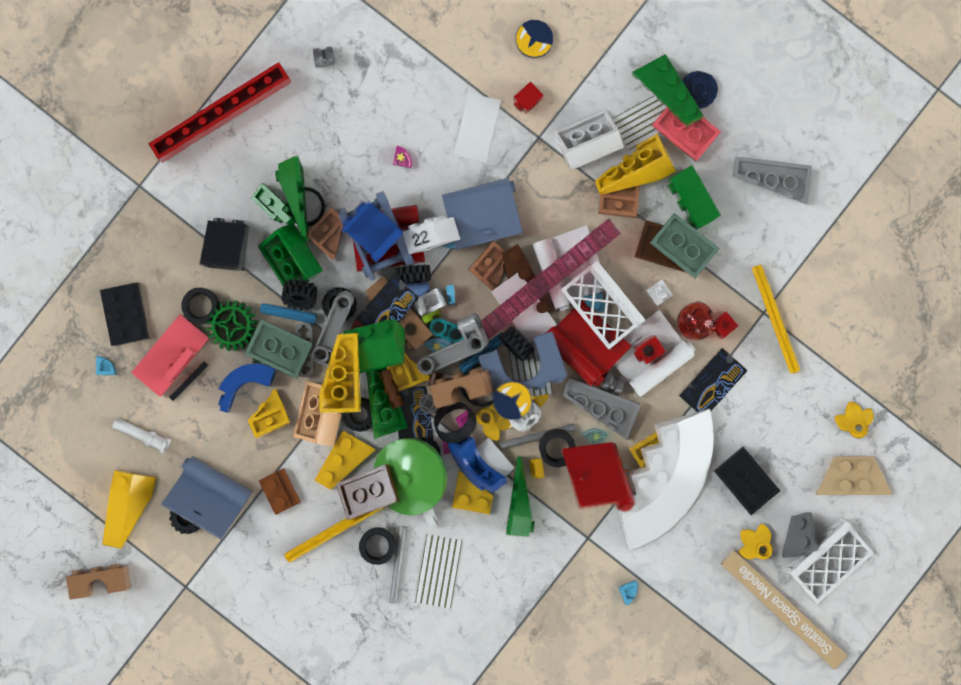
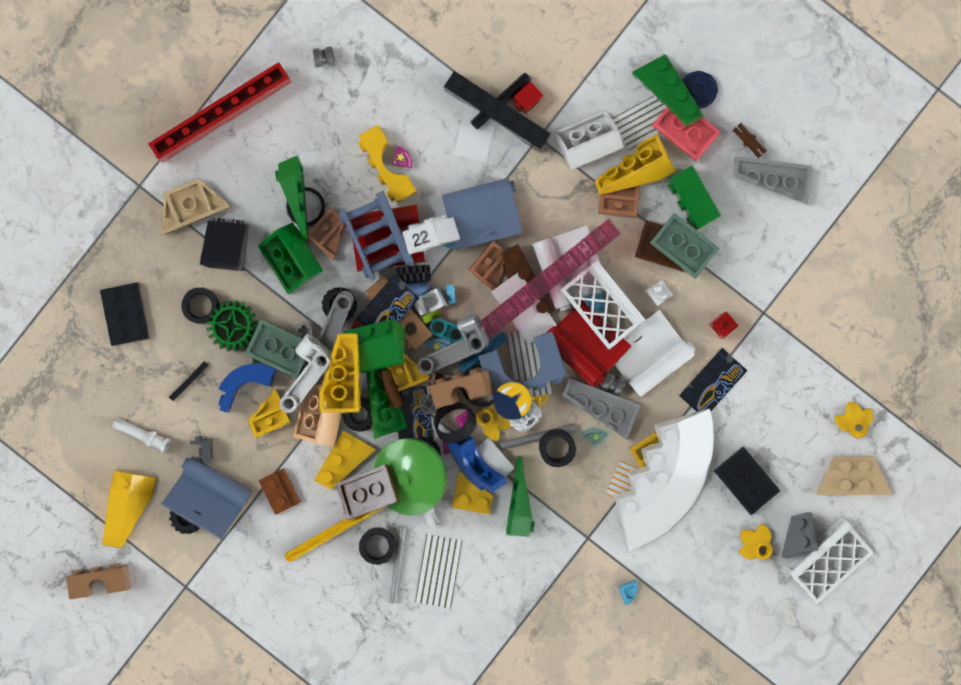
medium azure tile [96,356,117,375] -> none
coral bracket [132,315,209,396] -> none
hinge [251,183,296,226] -> none
dark azure axle [260,303,317,324] -> none
black tyre [281,278,318,311] -> none
blue panel [342,200,403,262] -> none
black tyre [499,326,535,362] -> none
tile [516,20,553,58] -> none
yellow tile [529,458,545,478] -> none
red door [562,442,635,512] -> none
red brick [634,334,666,365] -> none
clear red cylinder [677,301,716,341] -> none
tan tile [721,550,848,670] -> none
yellow axle [752,265,800,374] -> none
none -> tan wing [160,179,231,235]
none -> dark grey bracket [190,436,214,463]
none -> white piece [280,334,332,413]
none -> yellow arch [358,125,417,204]
none -> black arch [444,71,551,153]
none -> black axle [470,73,532,129]
none -> reddish brown pin [732,123,767,159]

